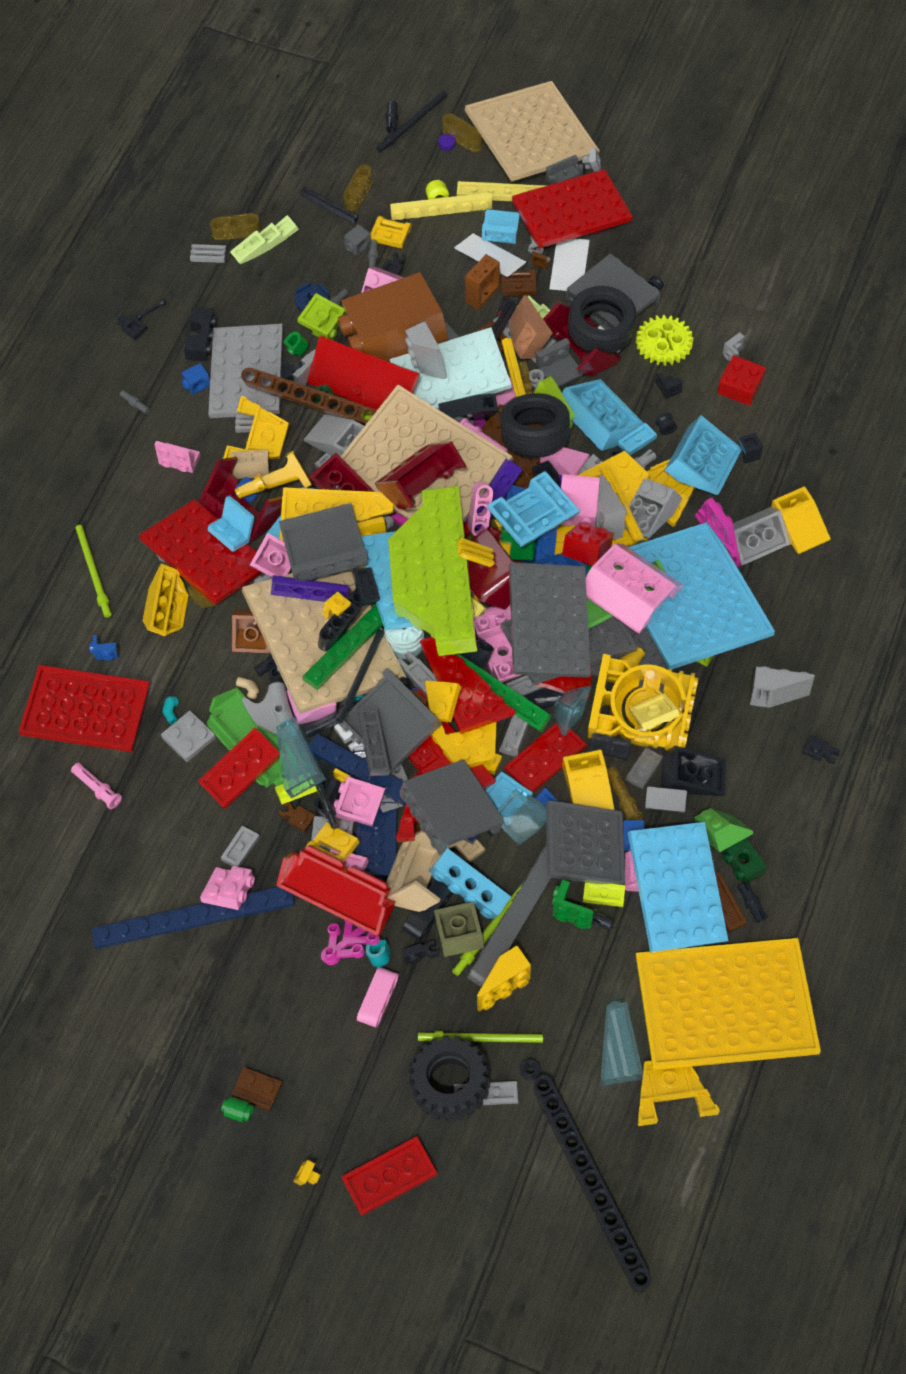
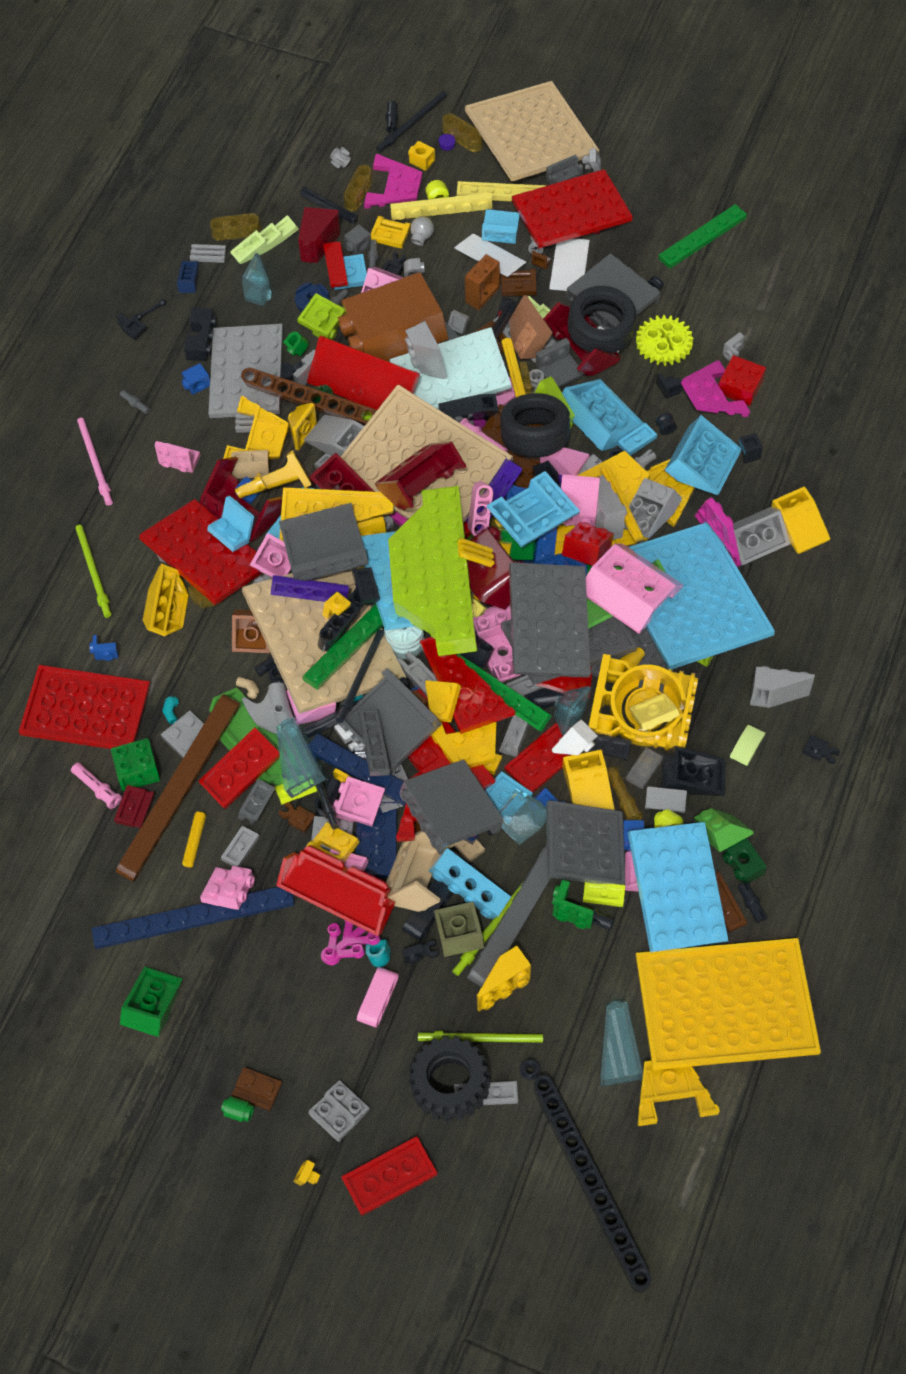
none -> bright pink bar [77,418,113,506]
none -> green bracket [111,738,160,792]
none -> dark red plate [114,785,155,829]
none -> reddish brown beam [116,694,240,882]
none -> green slope [120,966,183,1037]
none -> dark blue slope [177,261,199,293]
none -> yellow axle [182,811,206,868]
none -> dark grey hinge [238,779,275,825]
none -> clear light blue slope [242,253,272,306]
none -> yellow slope [288,403,317,451]
none -> dark red slope [298,207,340,263]
none -> light grey slope [308,1080,369,1142]
none -> red tile [323,241,348,288]
none -> light grey gear [330,147,351,169]
none -> medium azure plate [334,254,367,290]
none -> dark pink wing [364,154,422,209]
none -> light grey plate [404,258,425,277]
none -> yellow brick [408,141,435,171]
none -> light grey piece [410,217,434,246]
none -> light grey tile [448,310,469,334]
none -> white slope [552,720,597,755]
none -> neon yellow head [654,809,684,828]
none -> green plate [658,204,747,269]
none -> dark pink wing [681,360,750,417]
none -> yellowish green slope [730,725,765,766]

